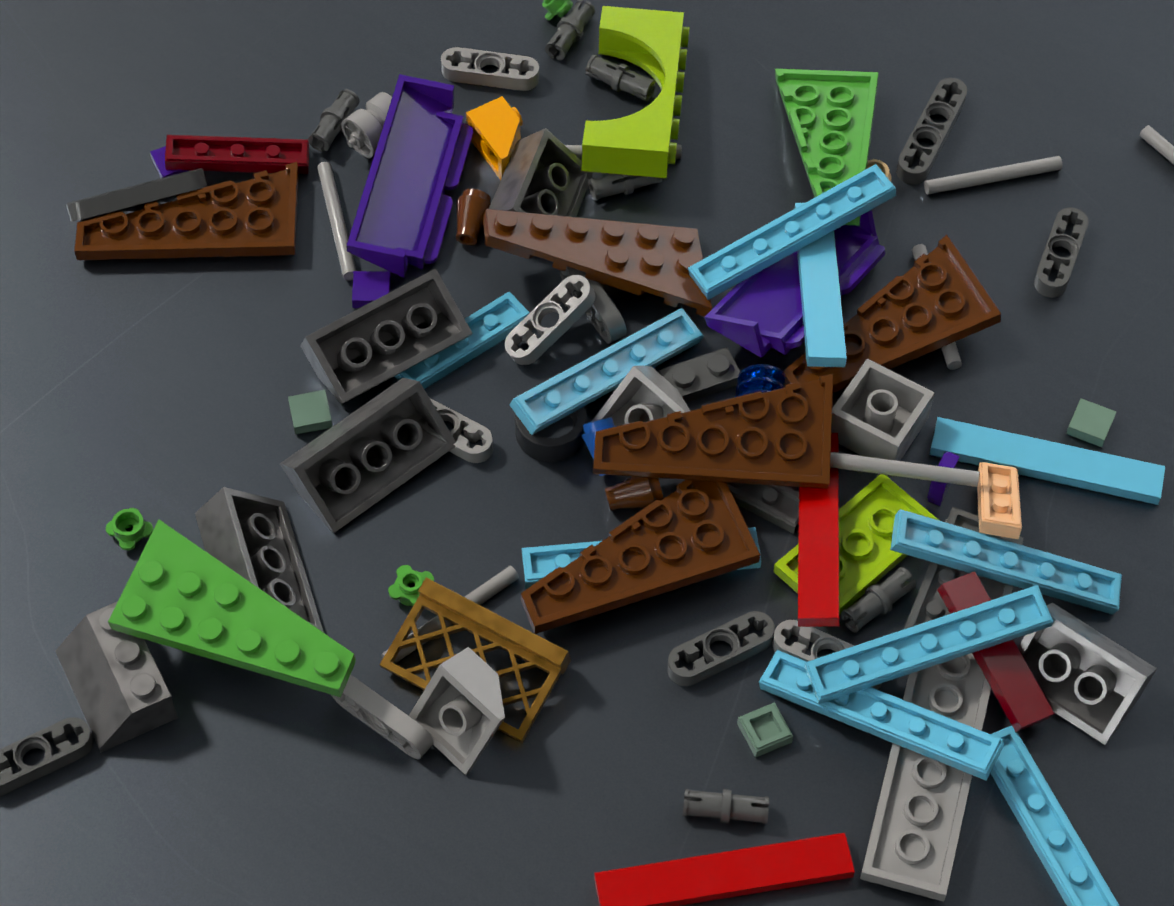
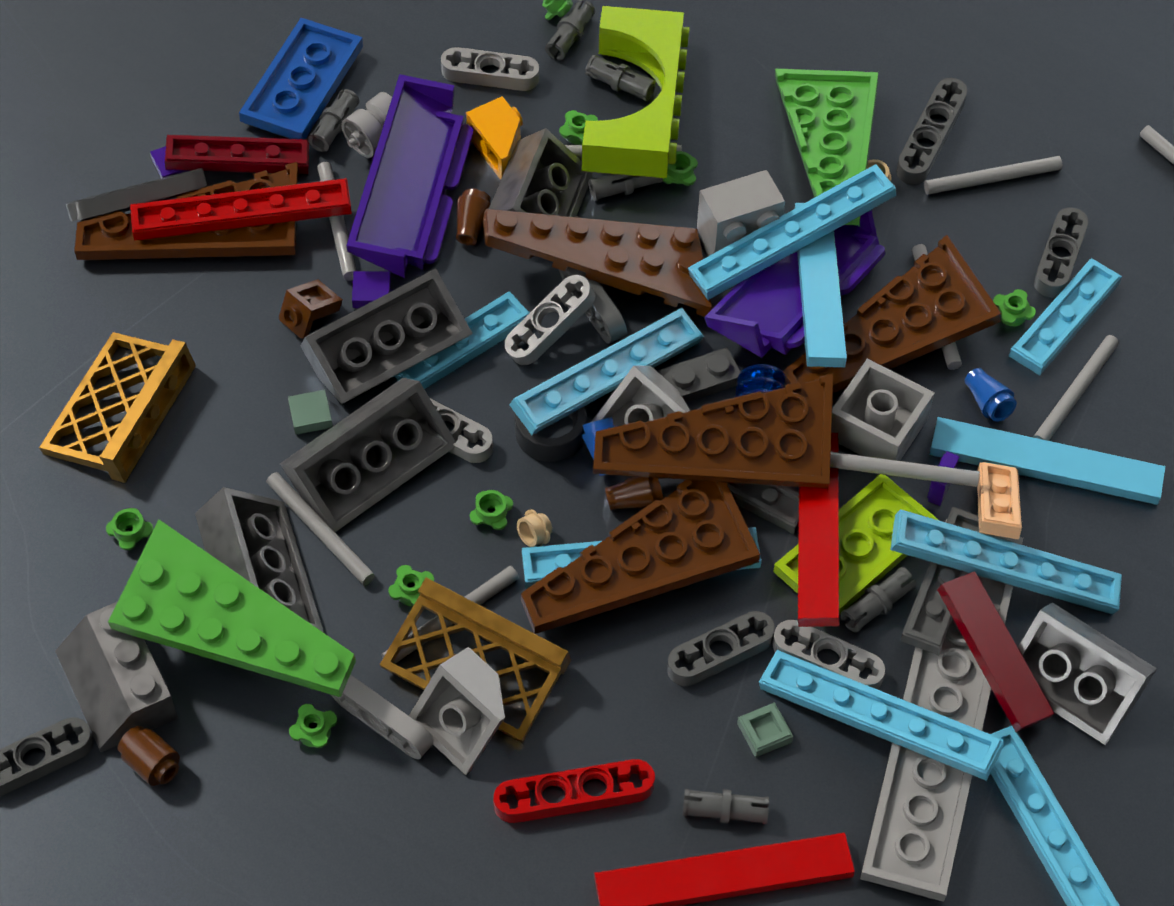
medium azure tile [805,585,1053,704] -> none
sand green tile [1066,398,1116,447] -> none
none -> pearl gold fence [39,332,196,483]
none -> reddish brown brick [118,726,180,786]
none -> red tile [130,178,352,241]
none -> blue plate [239,18,363,139]
none -> light grey bar [266,472,375,586]
none -> reddish brown bracket [279,279,343,339]
none -> bright green plate [289,704,337,748]
none -> bright green plate [470,490,513,530]
none -> red beam [493,759,655,823]
none -> tan plate [517,509,552,547]
none -> bright green plate [559,110,598,145]
none -> bright green plate [663,151,698,186]
none -> light grey brick [697,170,785,257]
none -> blue cone [965,368,1017,422]
none -> bright green plate [993,289,1036,326]
none -> medium azure tile [1009,258,1122,376]
none -> light grey bar [1033,335,1119,441]

